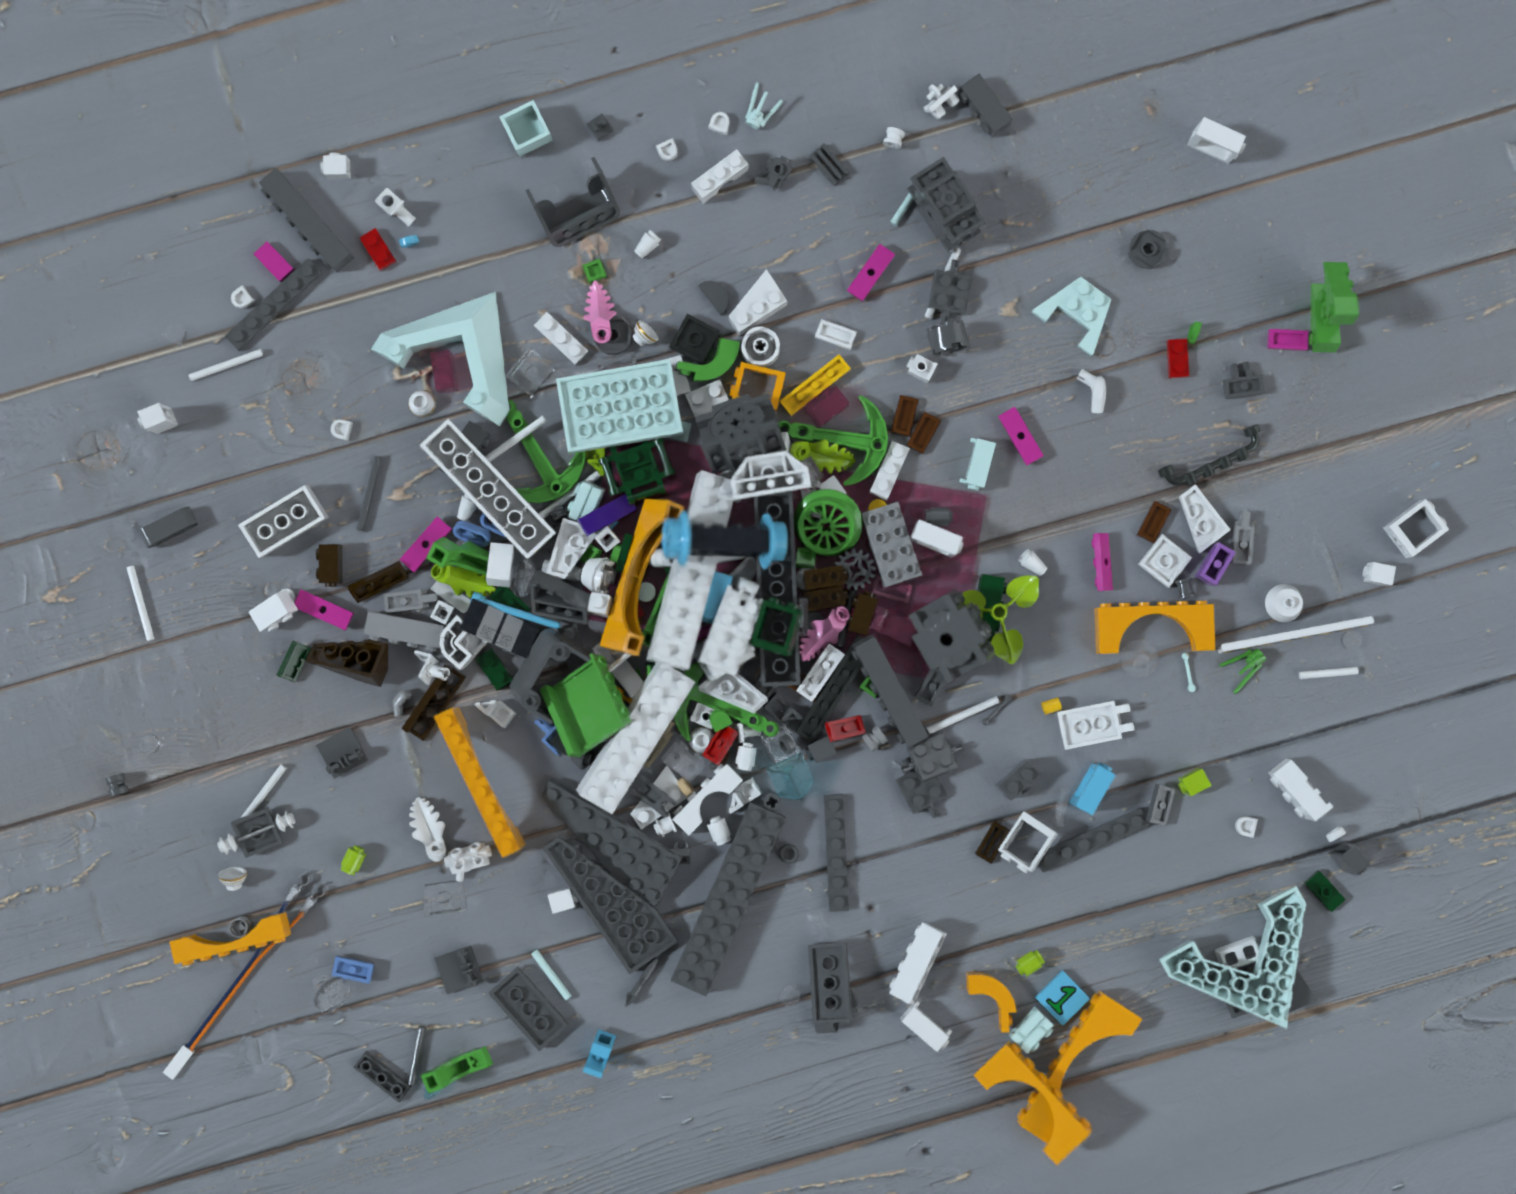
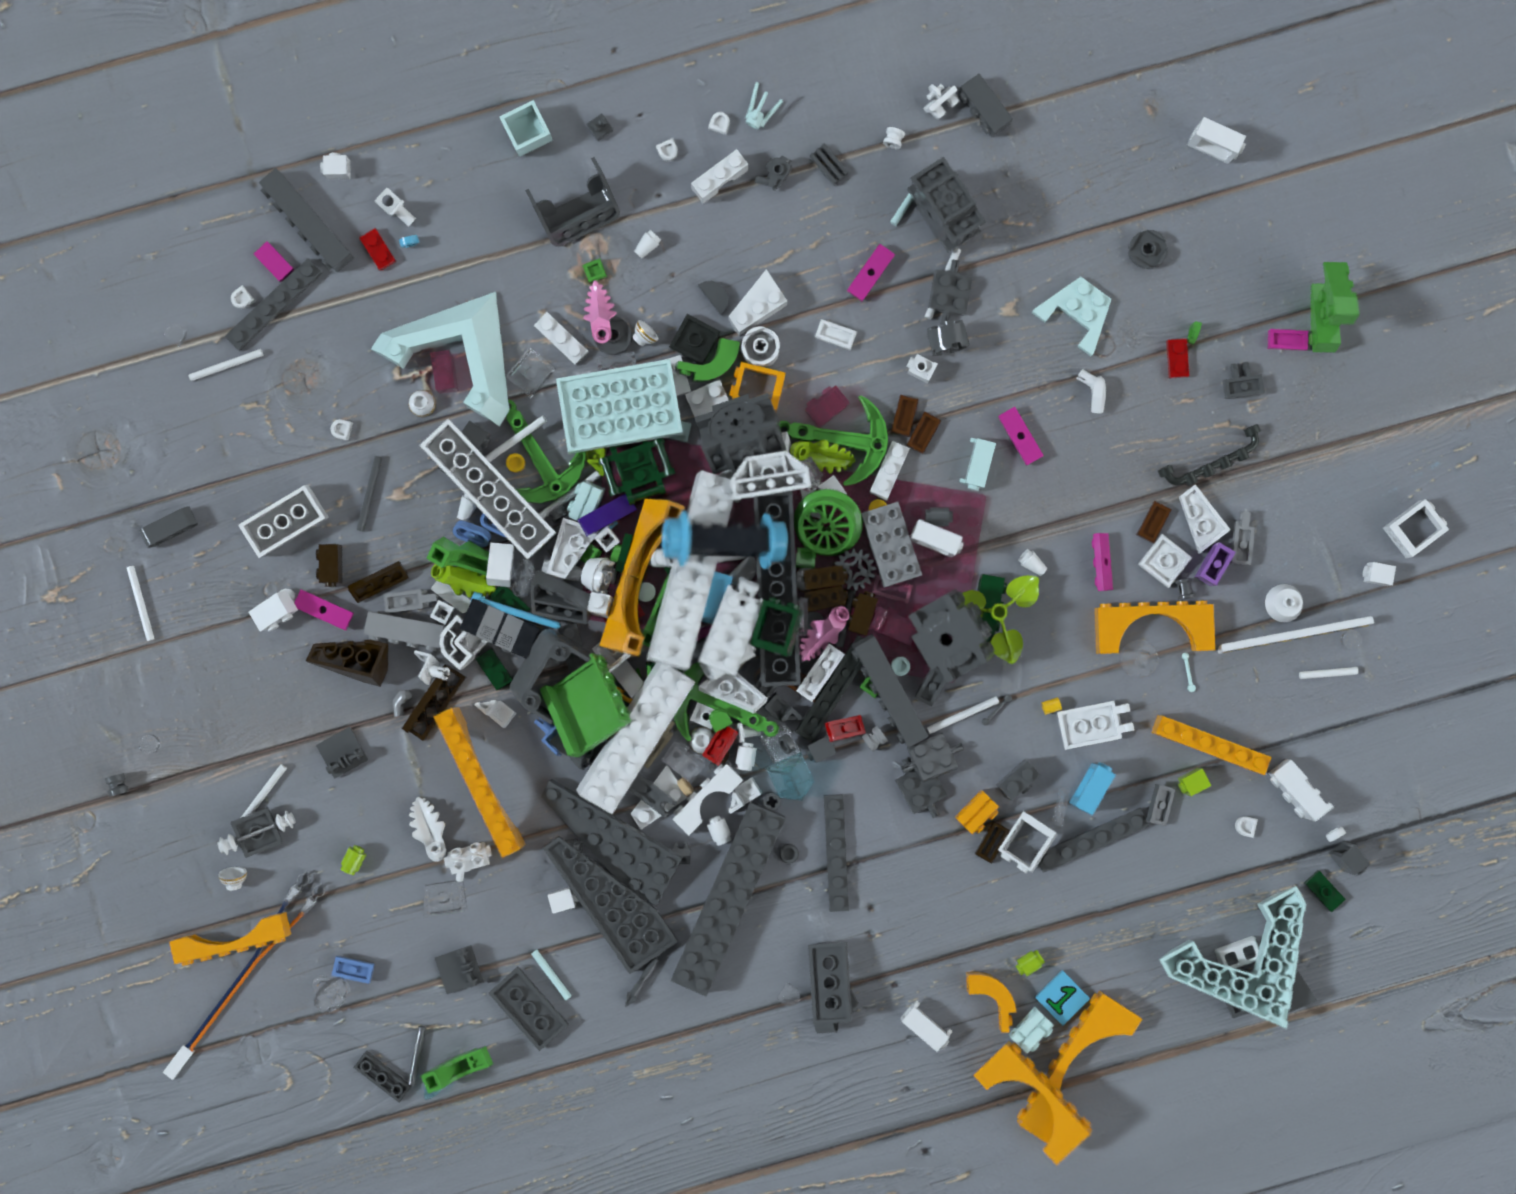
white brick [137,403,178,434] -> none
light grey wheel [228,916,253,938] -> none
dark green plate [276,640,311,683] -> none
dark pink tile [399,516,452,572] -> none
medium azure brick [583,1029,616,1079] -> none
white brick [653,813,677,837] -> none
yellow plate [779,354,851,417] -> none
white brick [889,923,947,1004] -> none
bright green plant [1219,649,1266,694] -> none
none -> yellow tile [506,453,526,473]
none -> light aqua tile [891,657,910,676]
none -> light orange brick [955,790,999,835]
none -> light orange arch [1151,715,1272,775]

